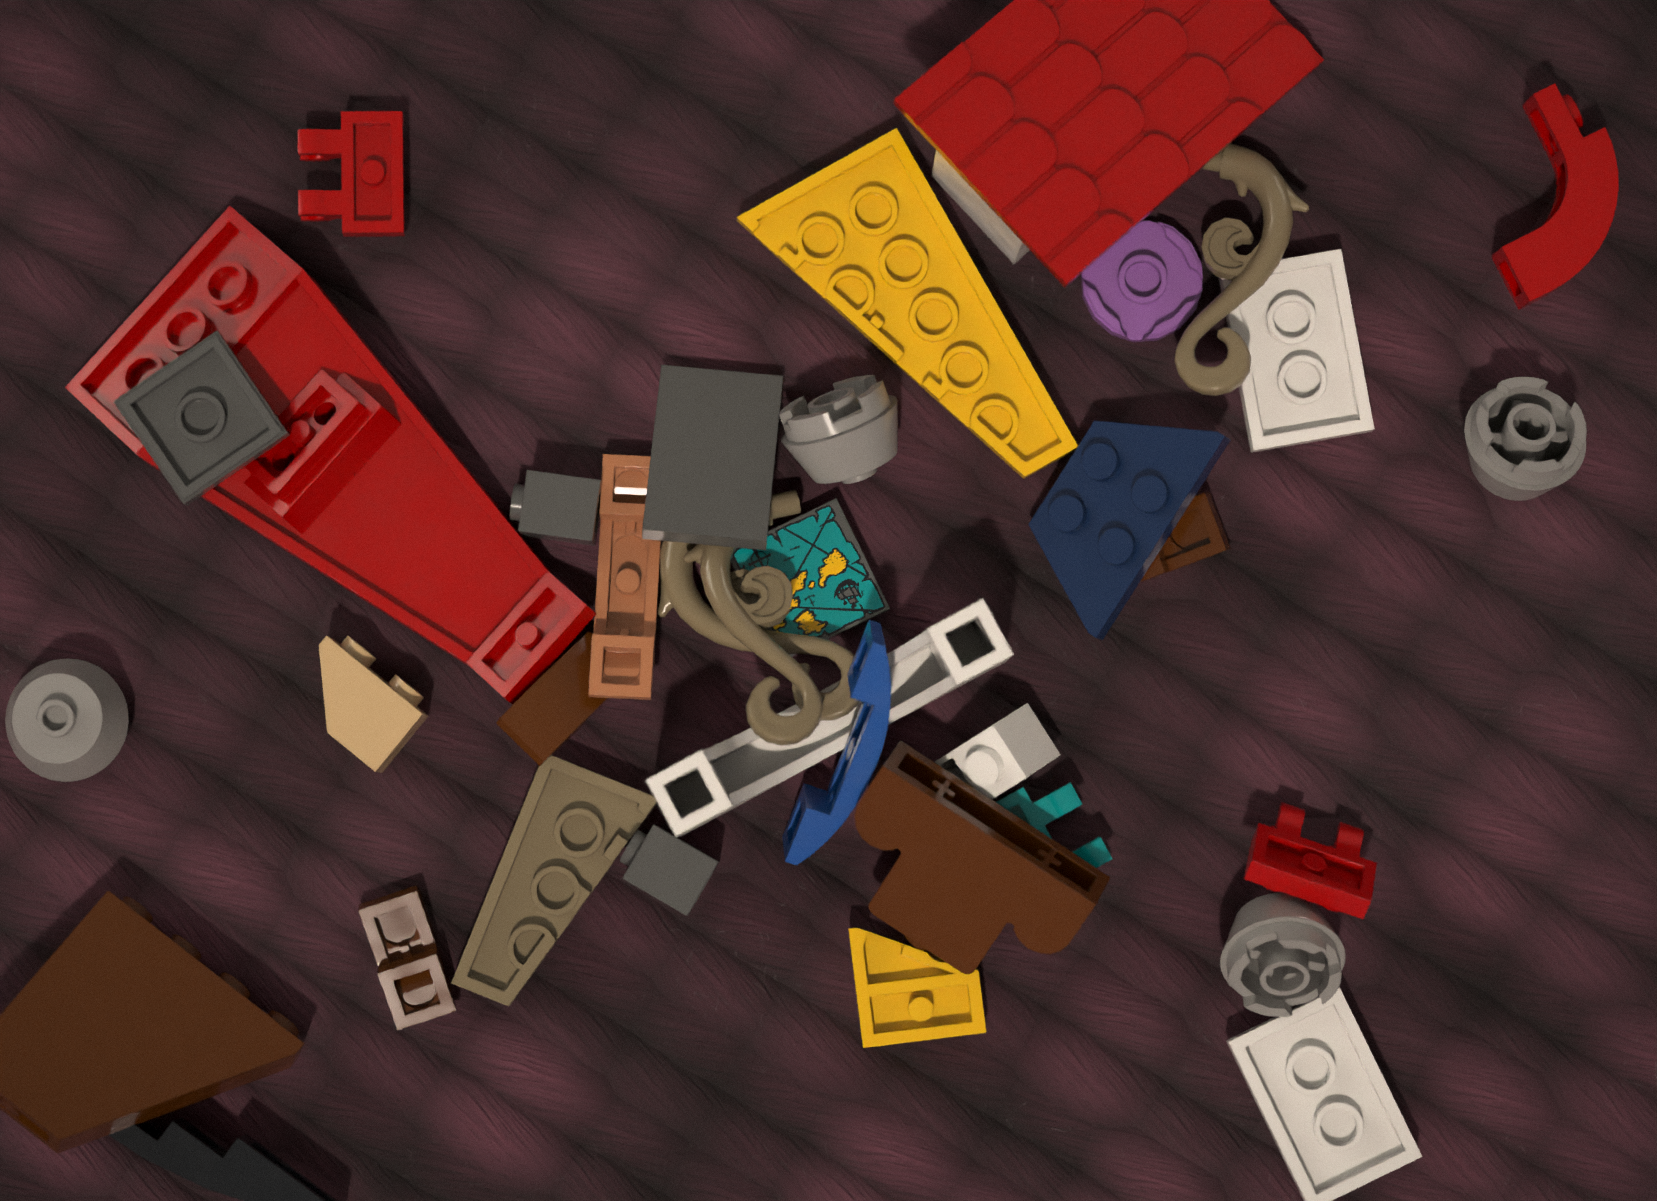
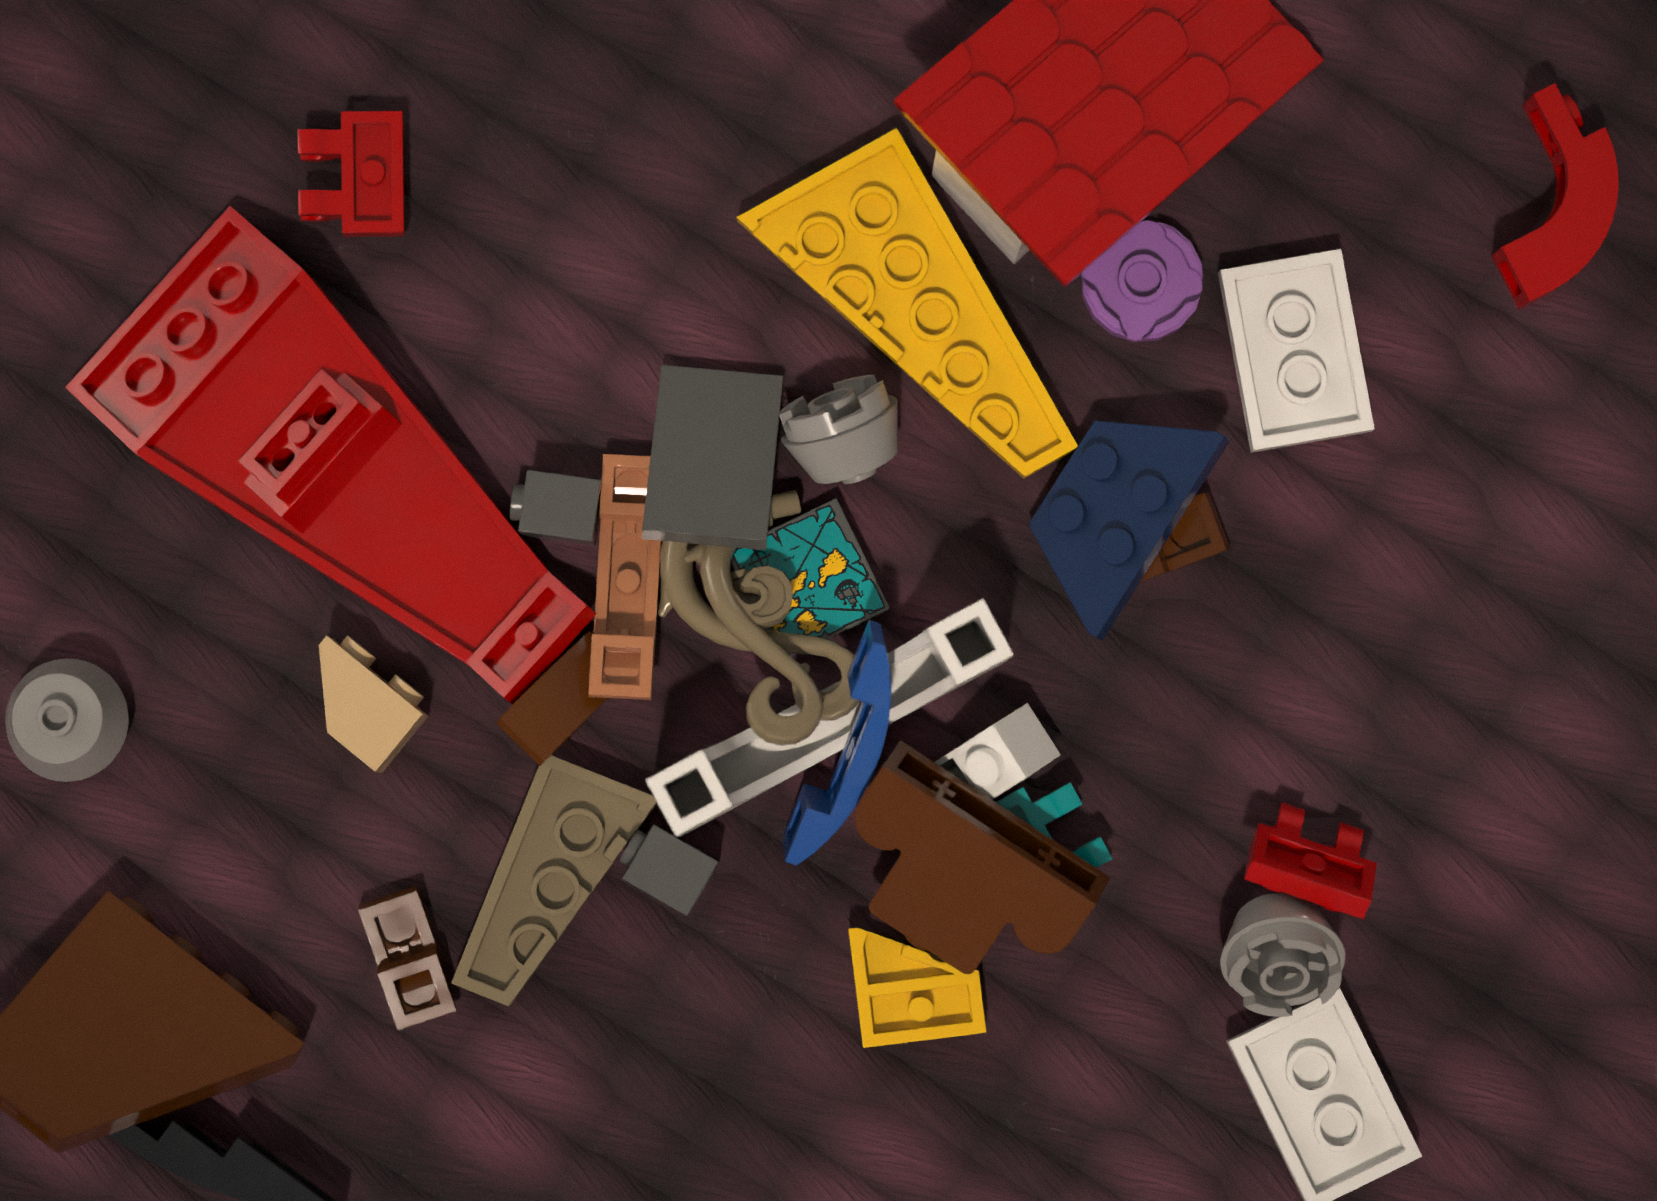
dark grey tile [113,331,290,506] -> none
dark tan plant [1174,143,1309,396] -> none
light grey cone [1464,377,1587,501] -> none

